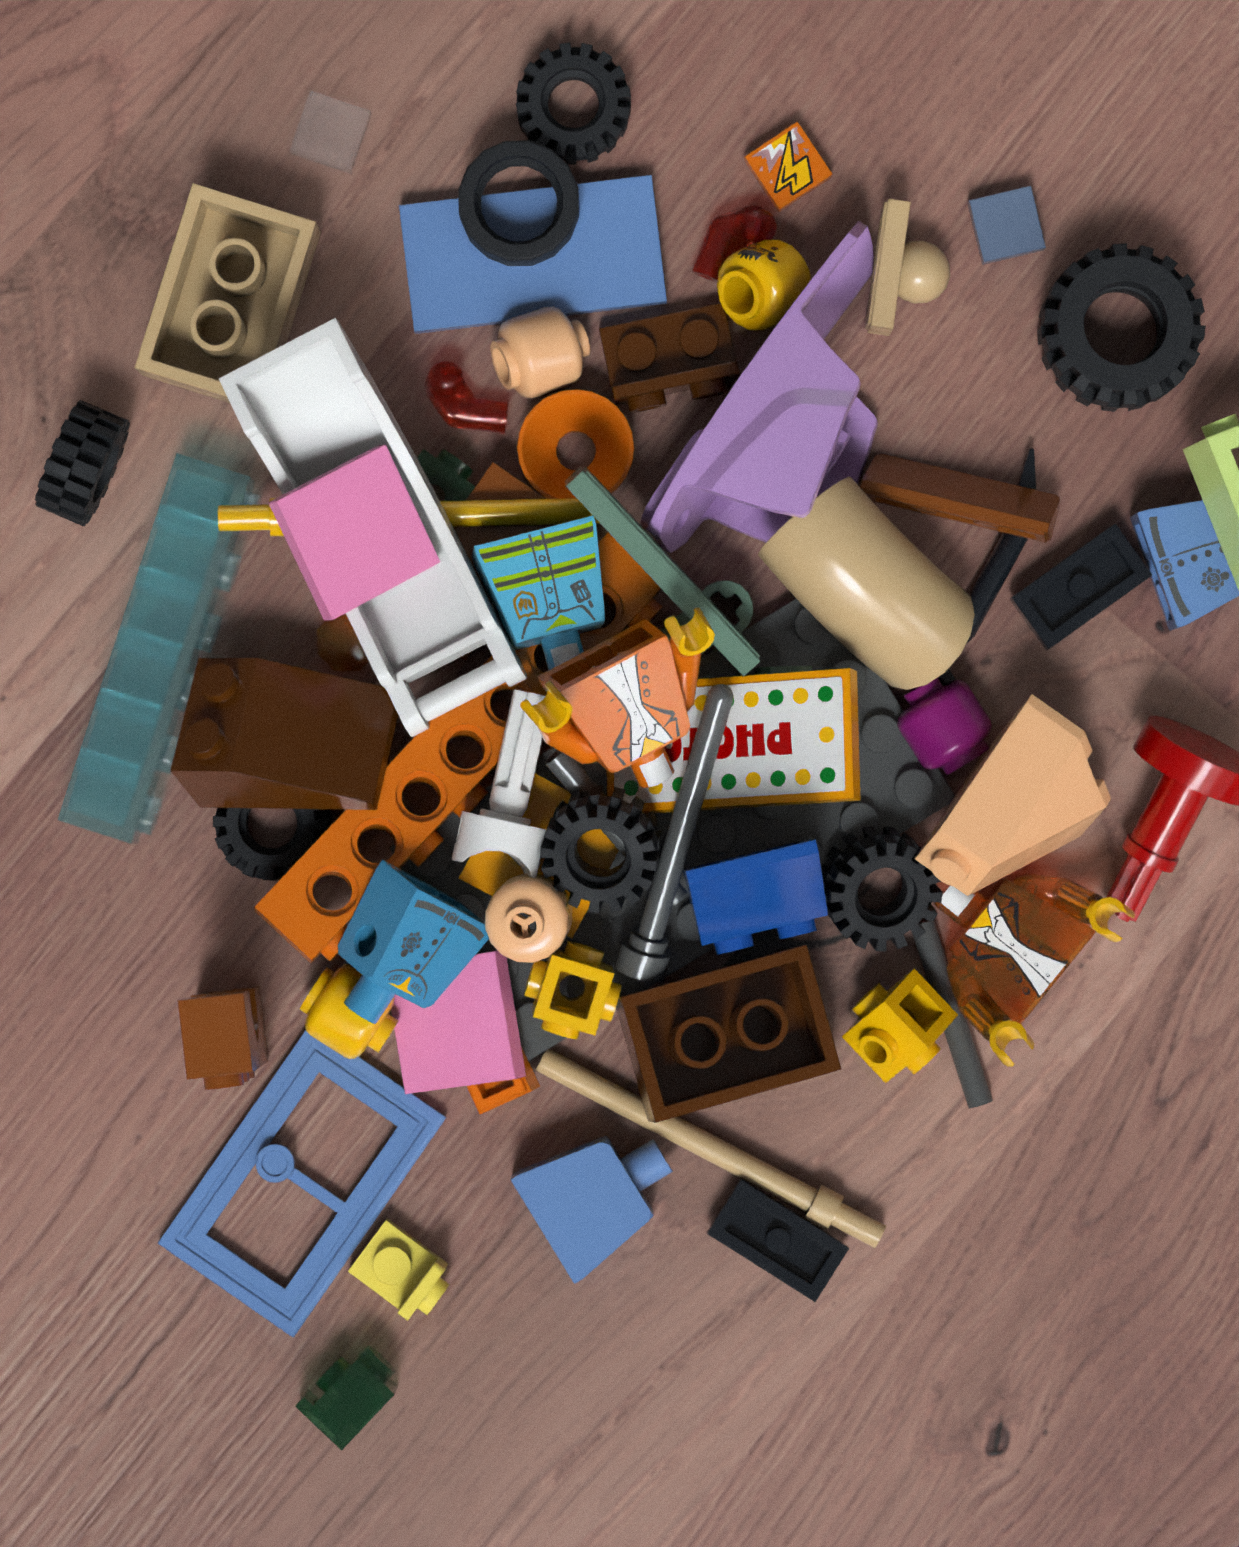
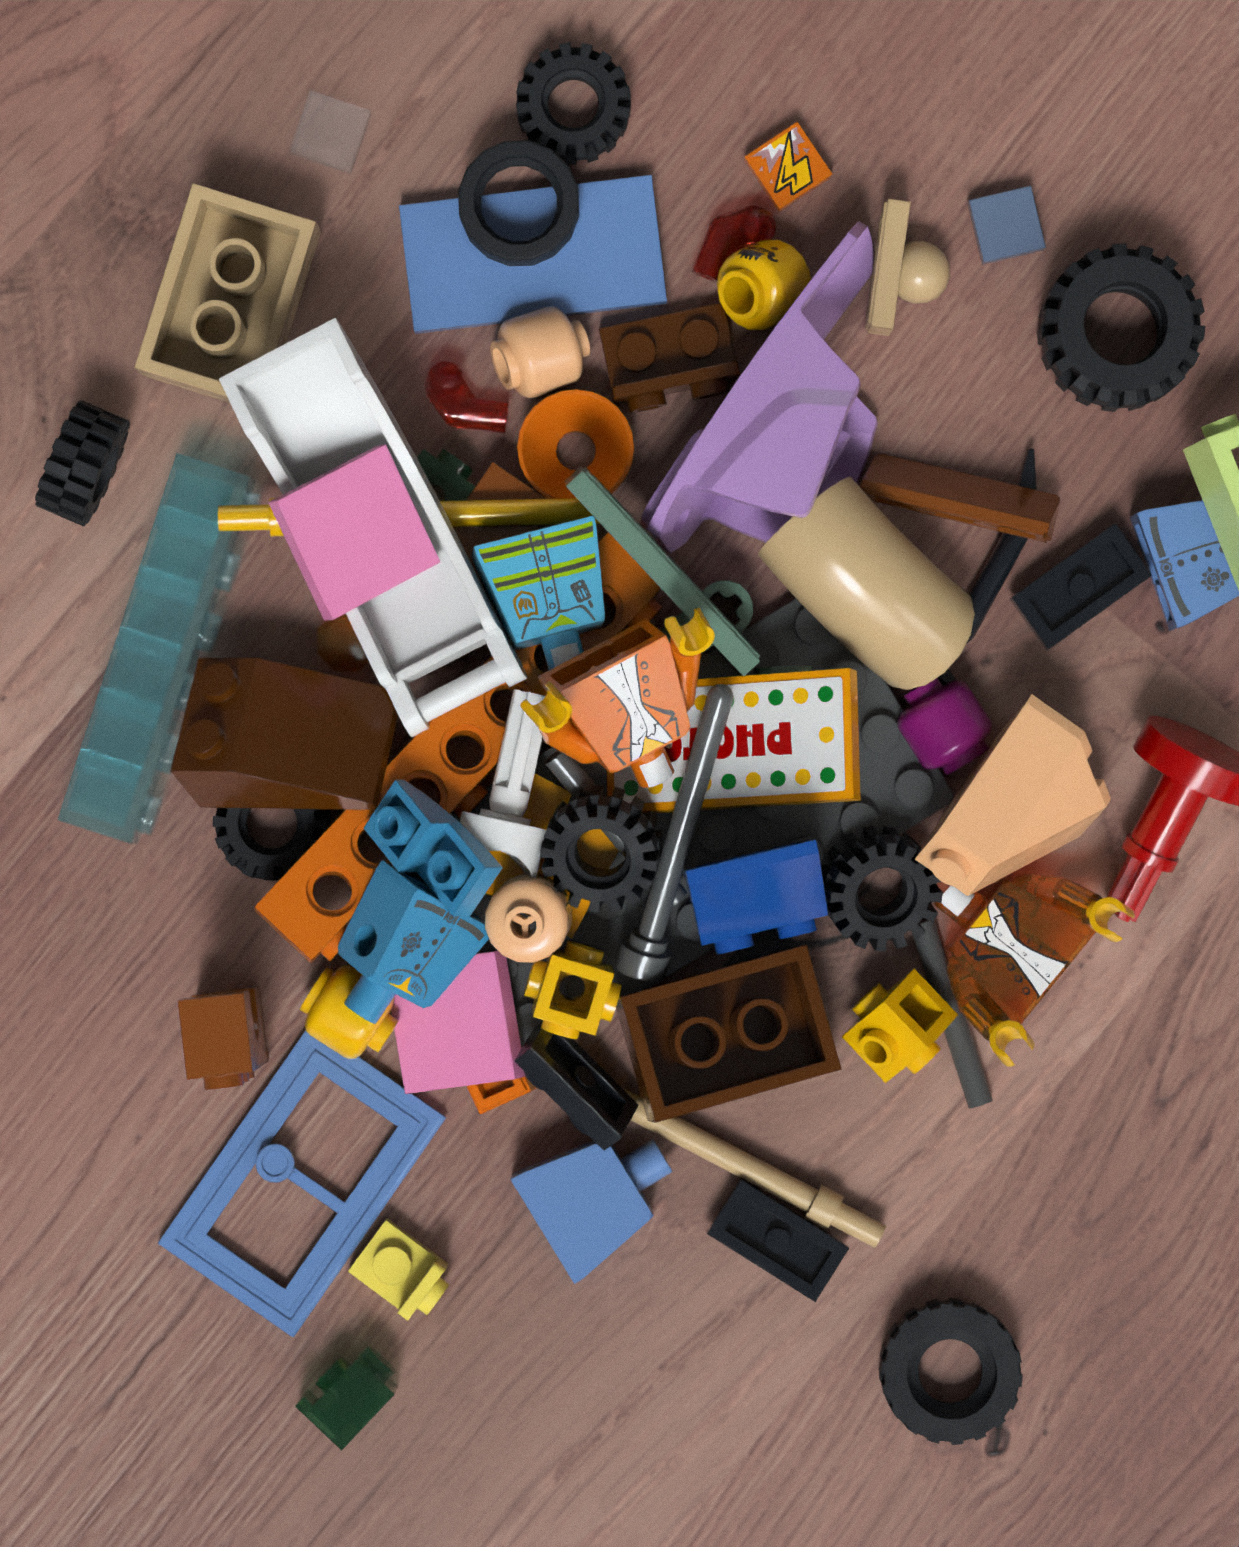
none -> dark azure slope [364,780,503,916]
none -> black plate [514,1021,639,1151]
none -> black tyre [878,1298,1023,1445]

